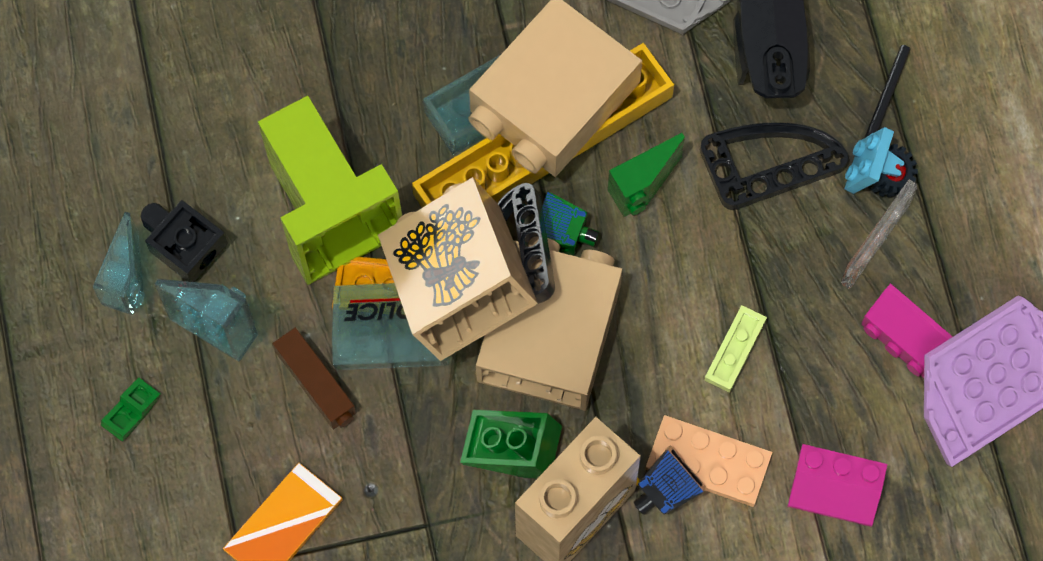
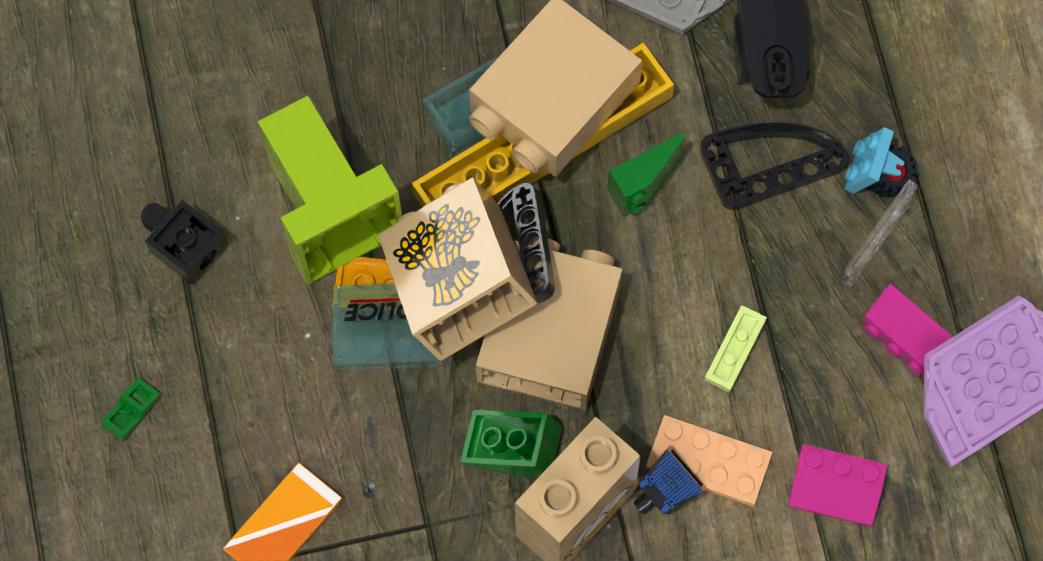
clear light blue slope [93,211,144,315] -> none
clear light blue slope [154,279,258,362] -> none
reddish brown brick [272,327,356,430] -> none
torso [542,192,599,255] -> none
black bar [864,45,911,138] -> none

